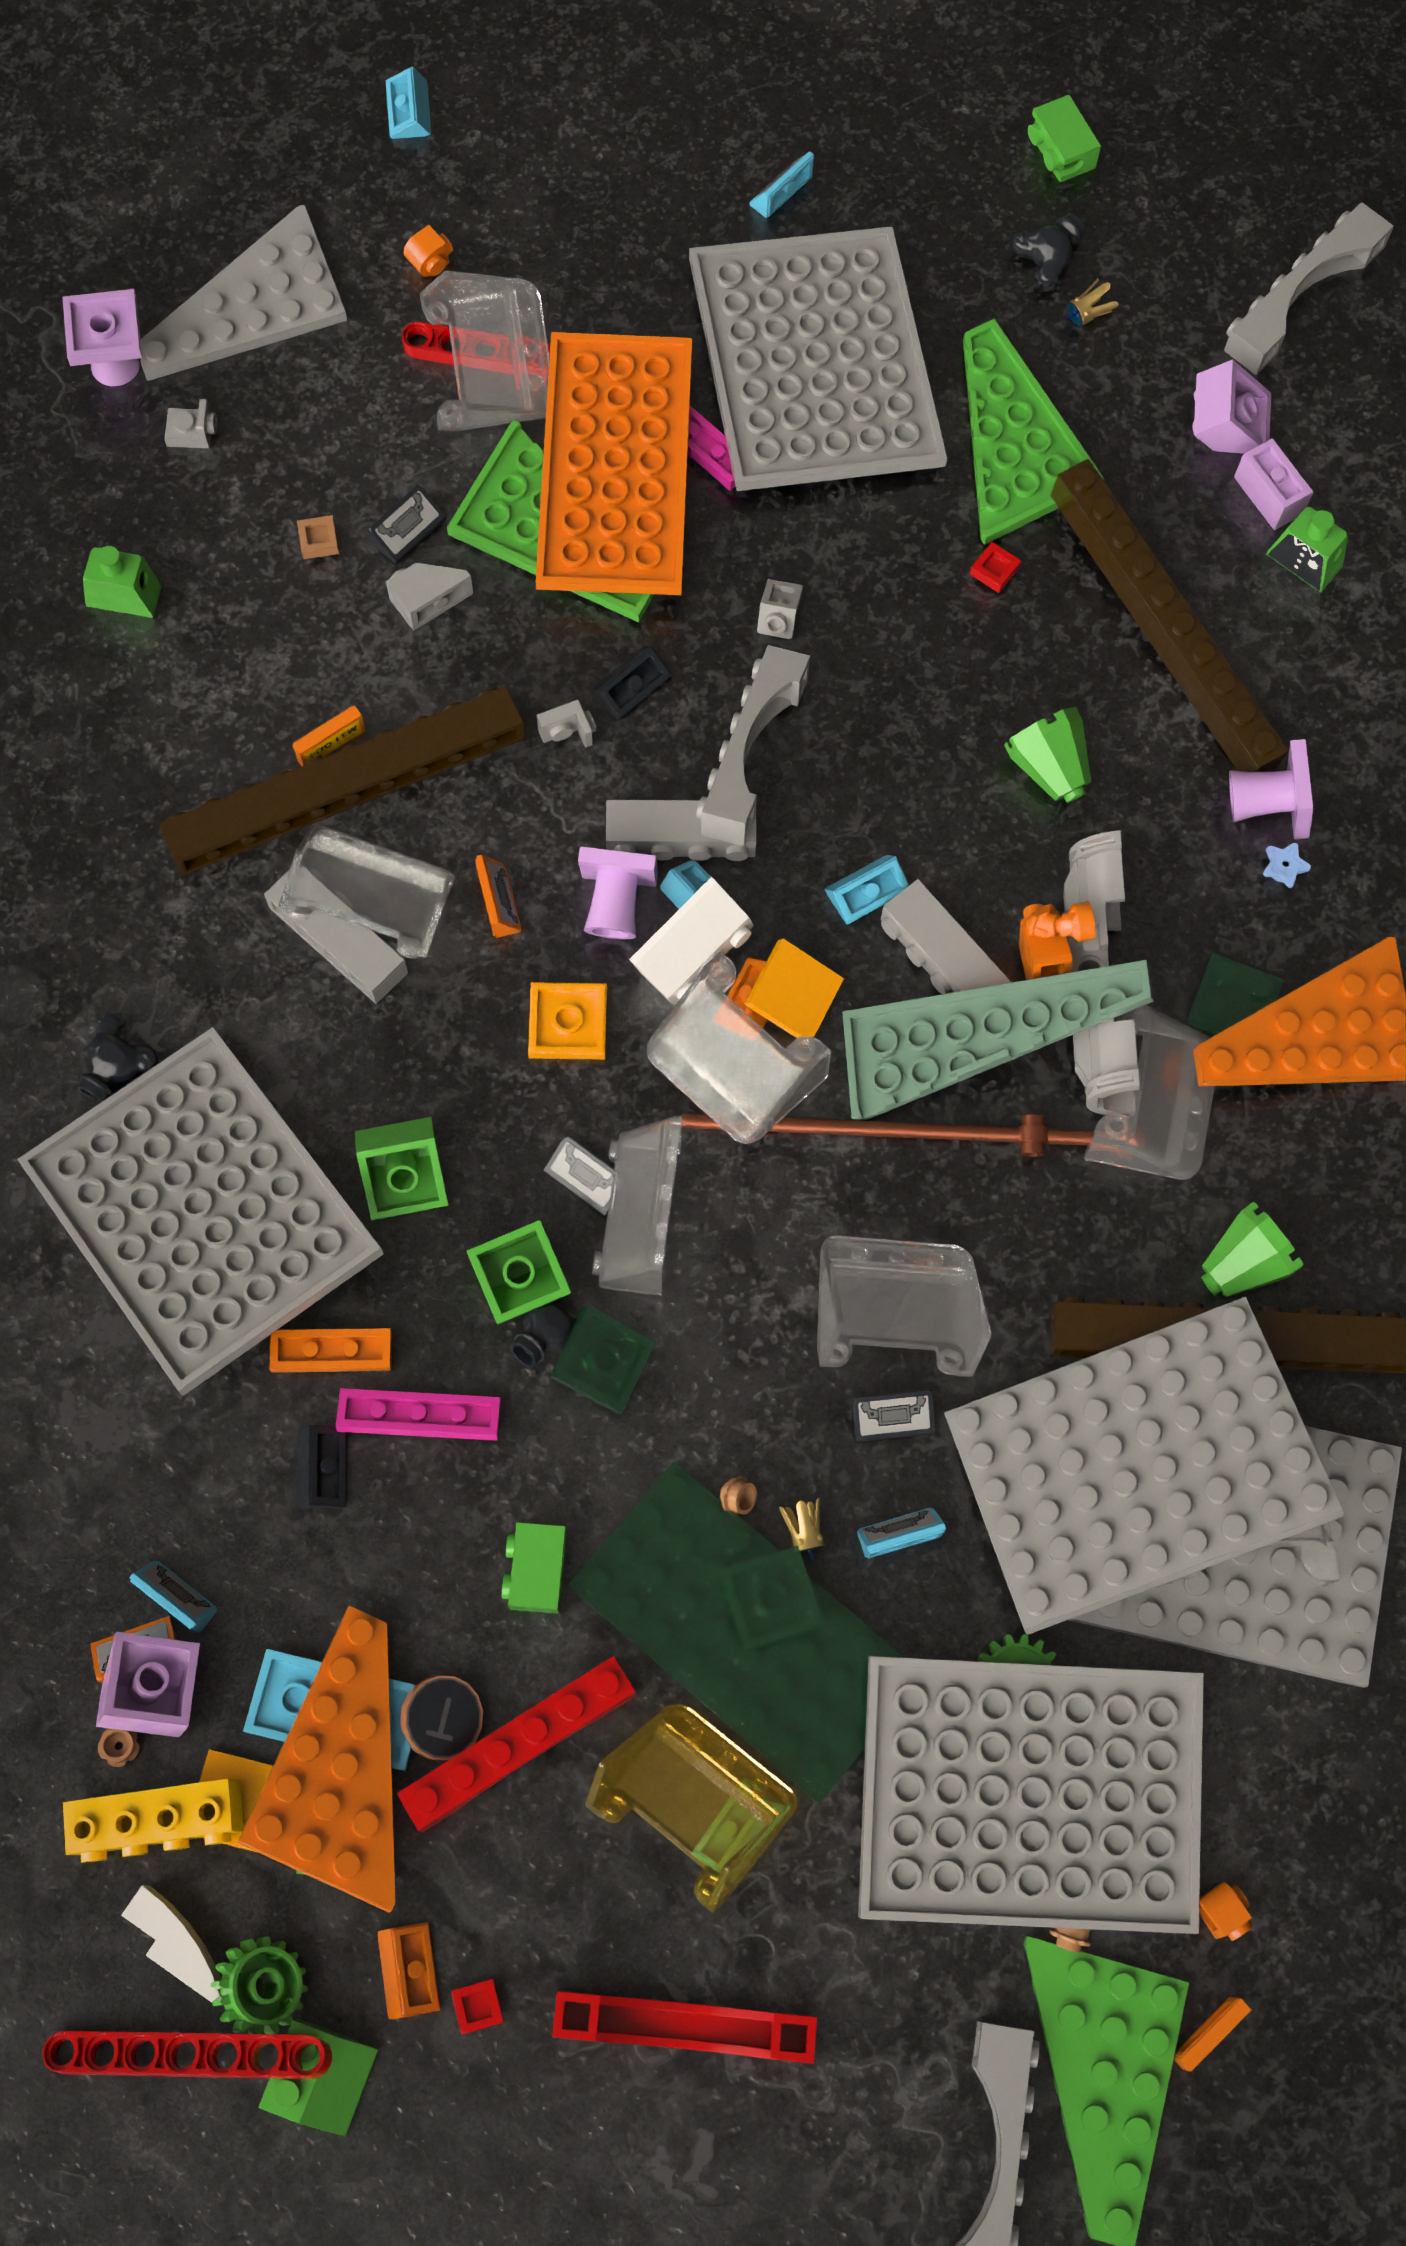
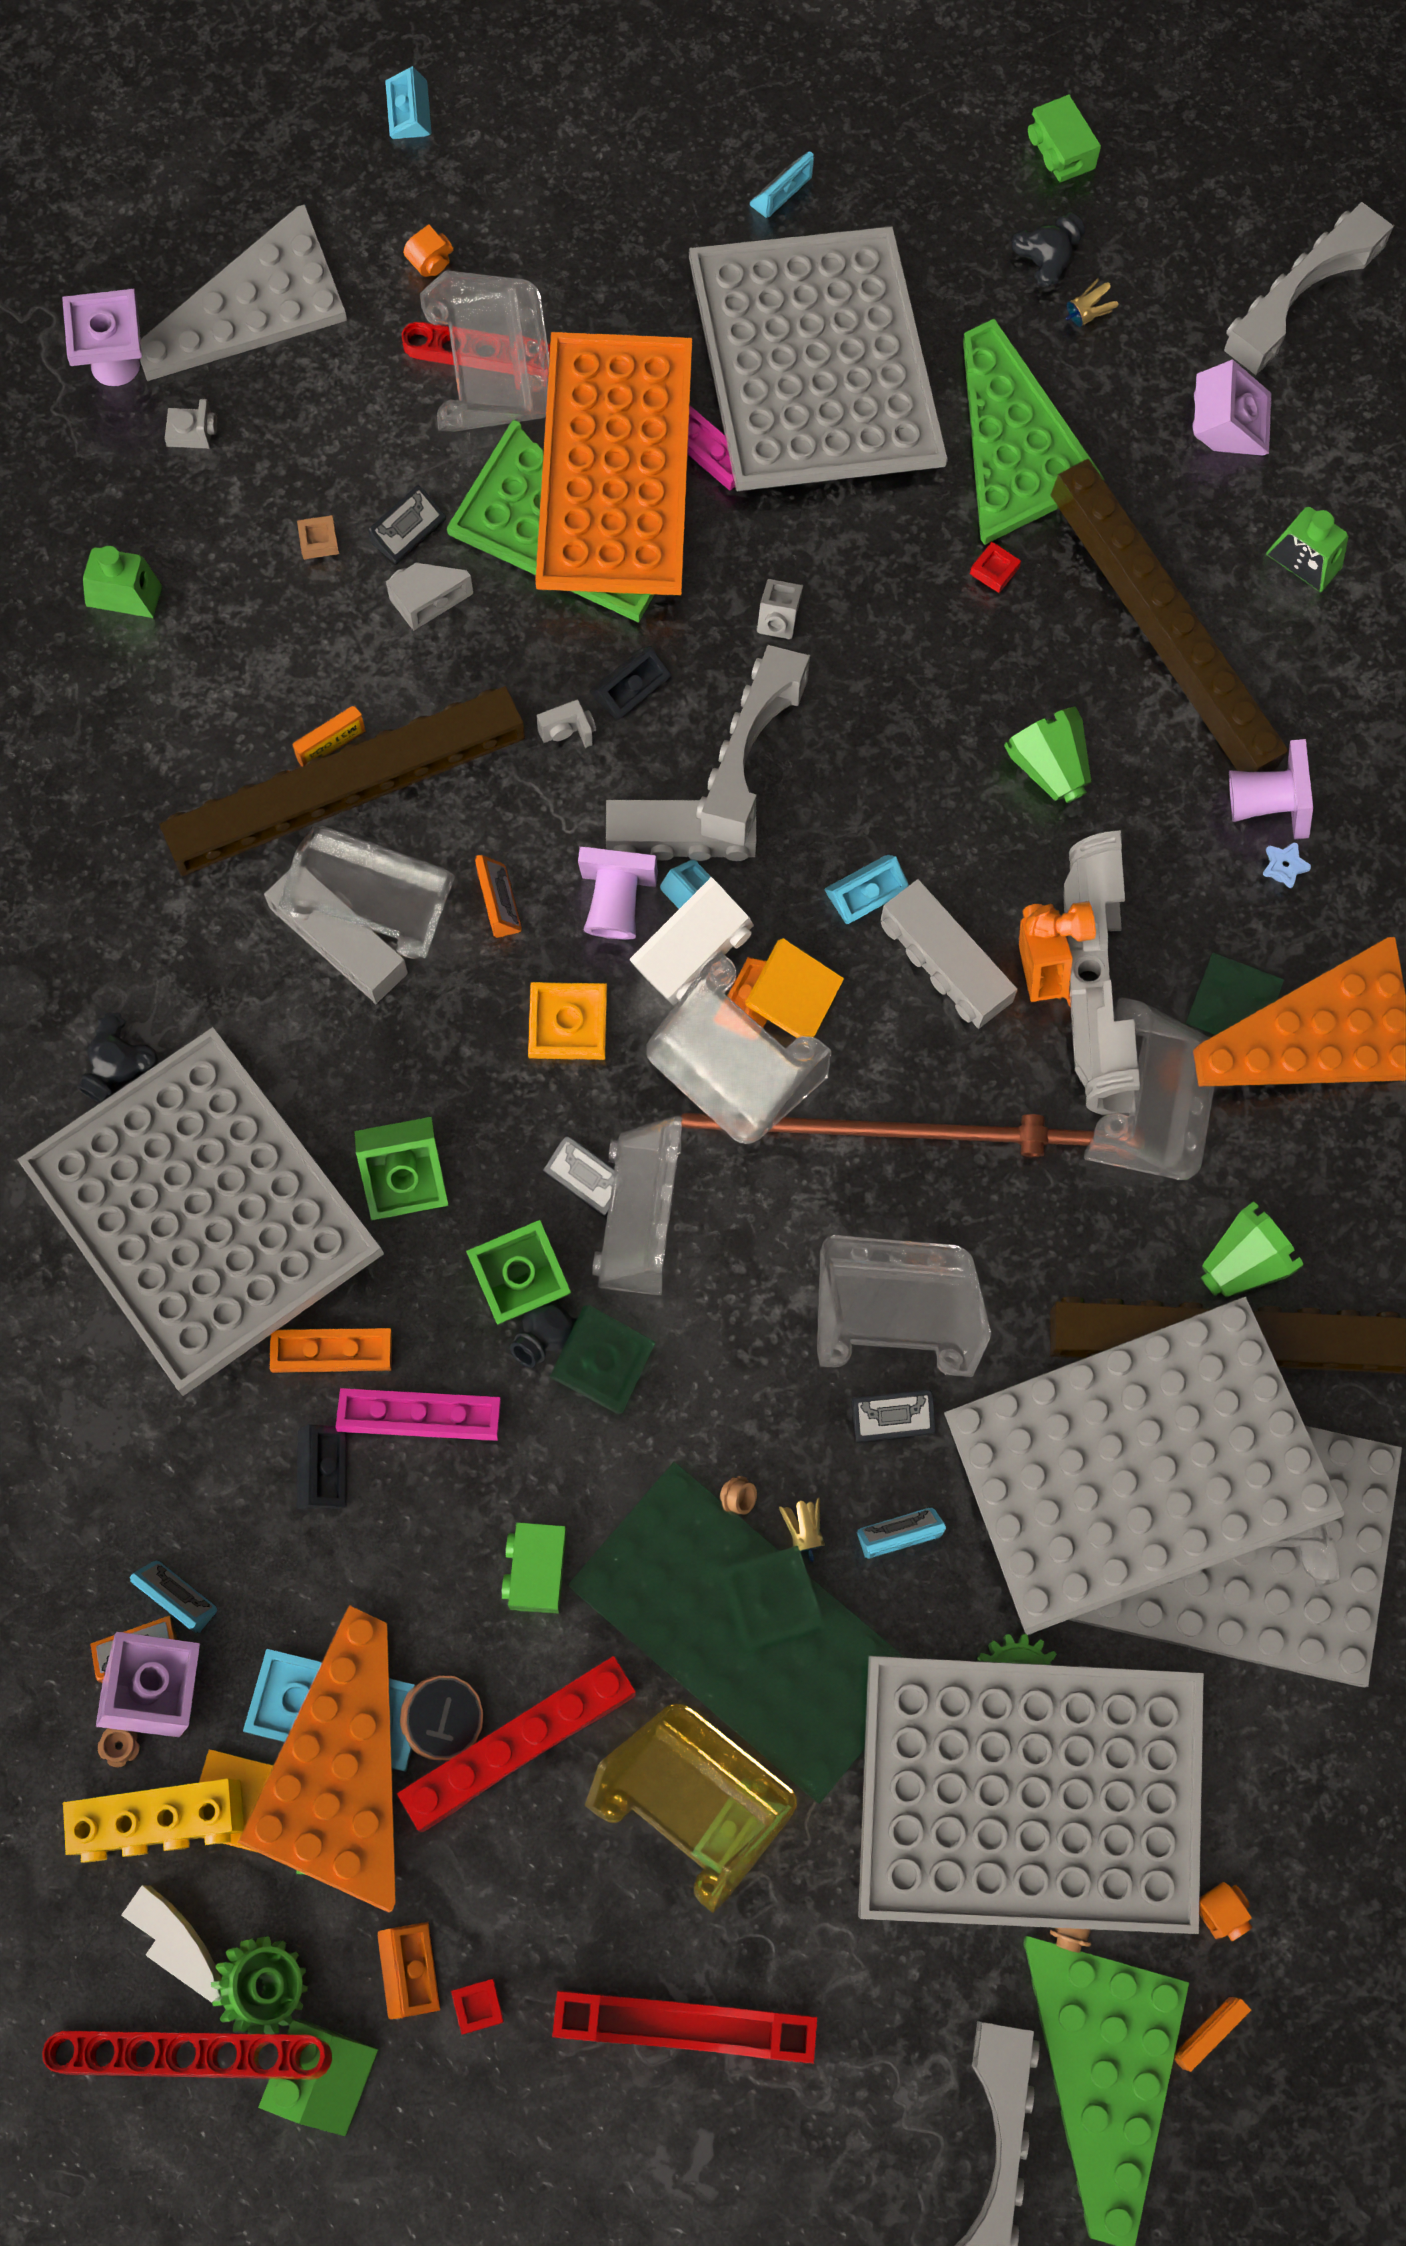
sand green wing [842,960,1153,1121] -> none
lavender panel [1234,438,1313,531] -> none

